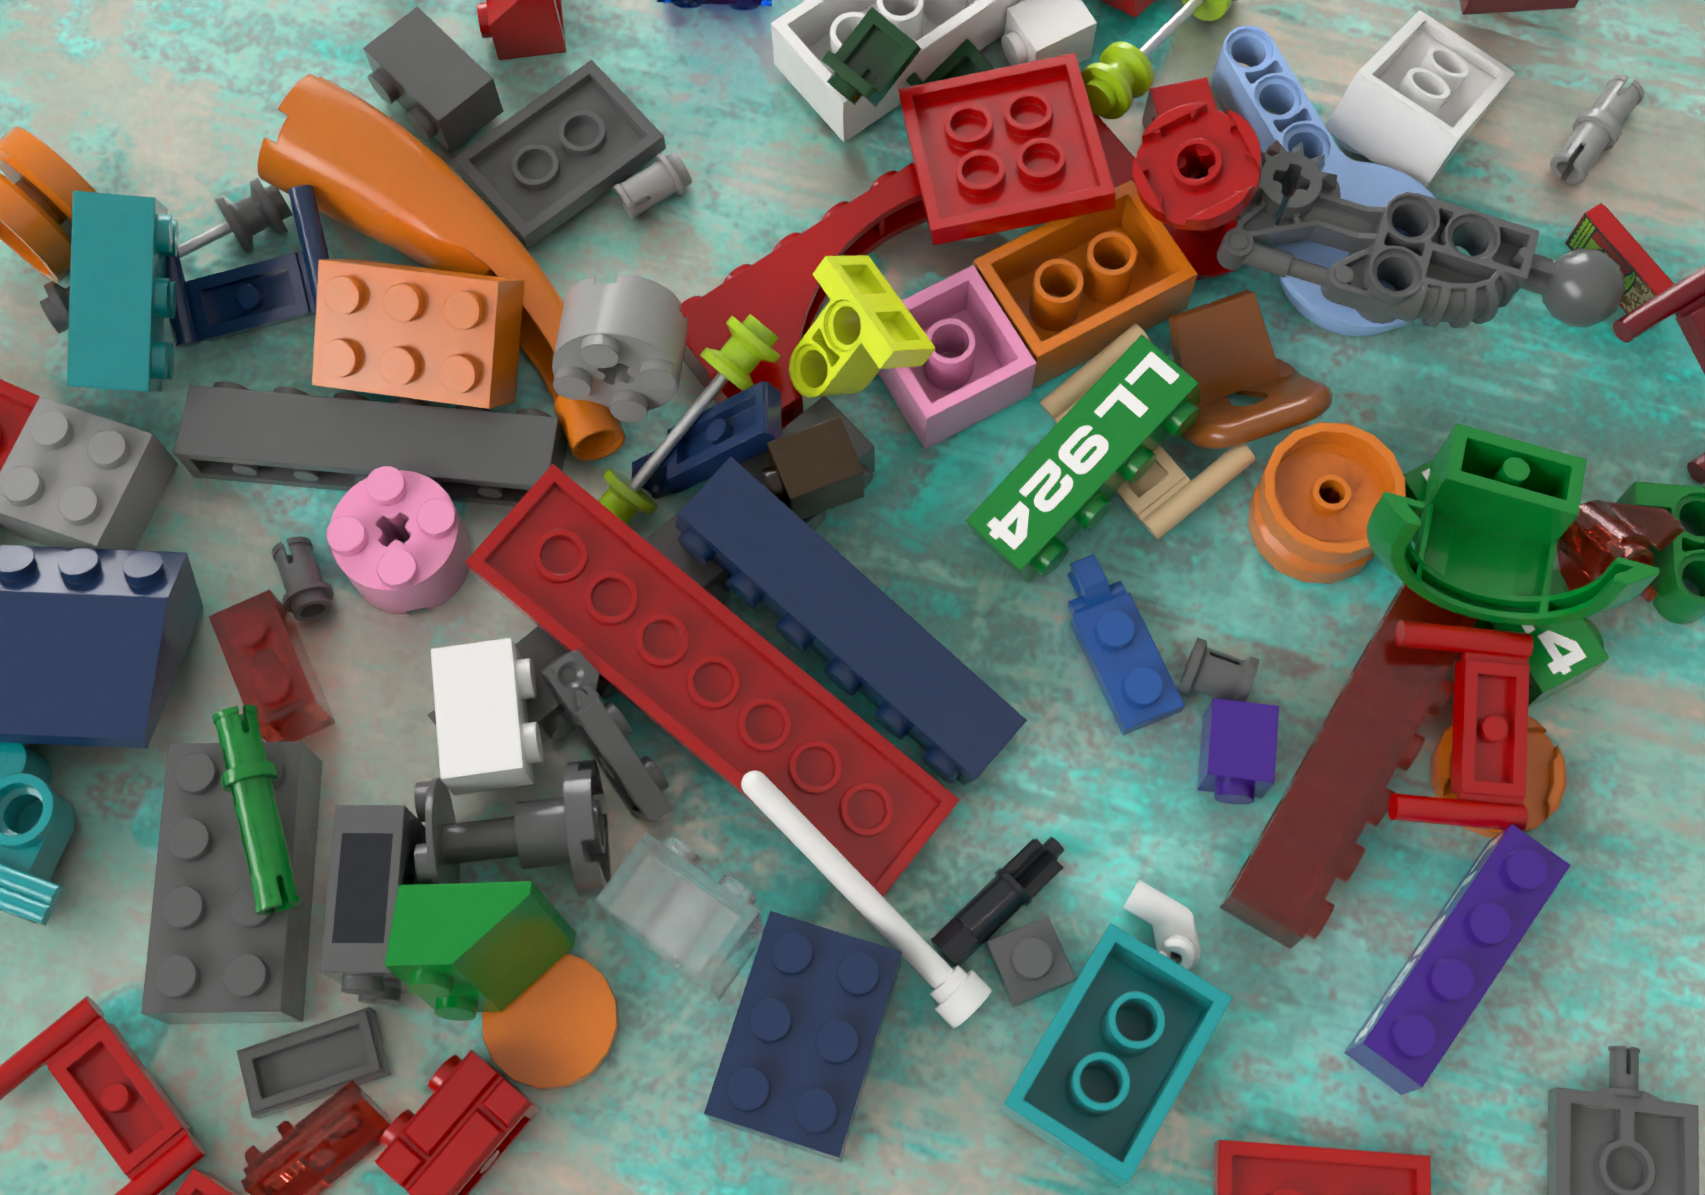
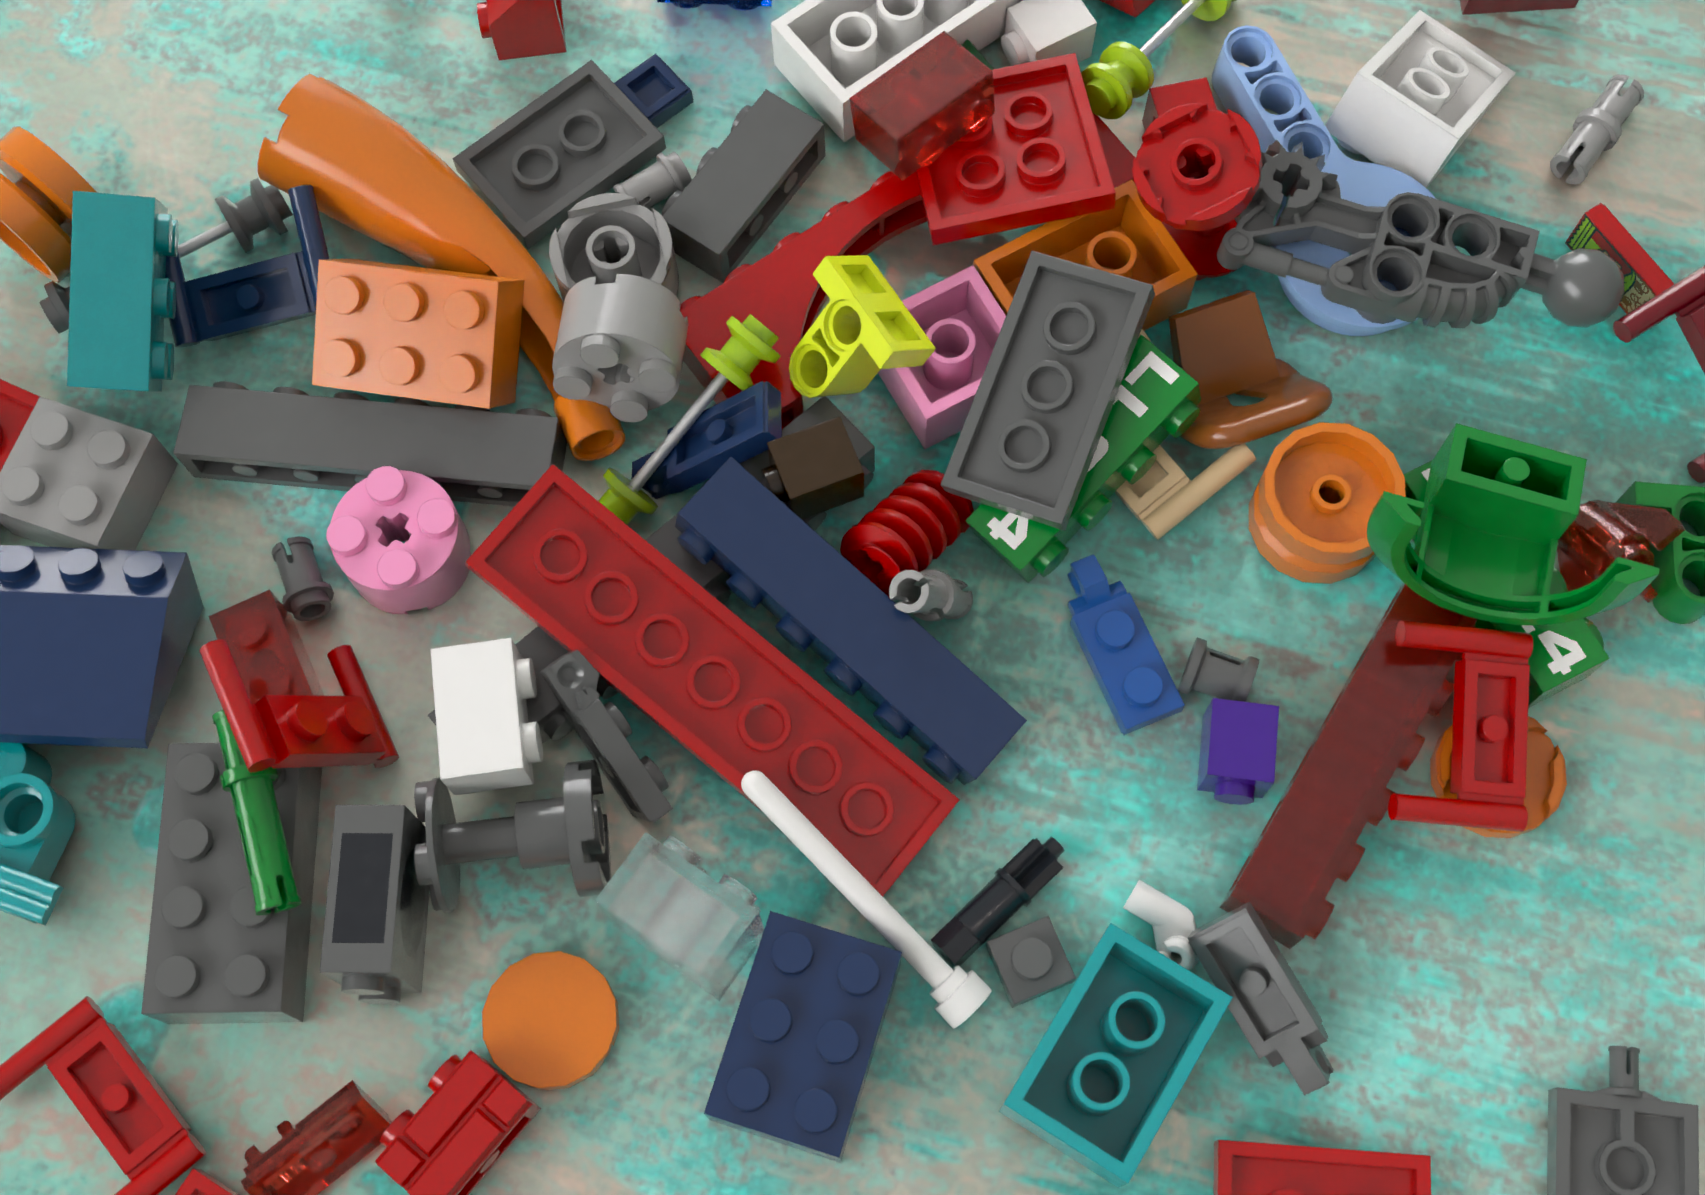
dark grey tile [237,1007,391,1119] -> none
dark grey brick [363,6,503,153] -> none
green slope [384,881,576,1021] -> none
dark green bracket [821,7,921,107] -> none
dark purple brick [1344,824,1571,1095] -> none
none -> red plate [199,639,399,772]
none -> light grey brick [549,193,679,302]
none -> dark blue tile [614,53,693,128]
none -> dark grey brick [661,89,826,283]
none -> red piece [840,469,974,598]
none -> clear red brick [849,31,995,181]
none -> light grey pin [889,570,973,621]
none -> dark grey plate [941,251,1155,531]
none -> dark grey hinge [1187,902,1334,1095]

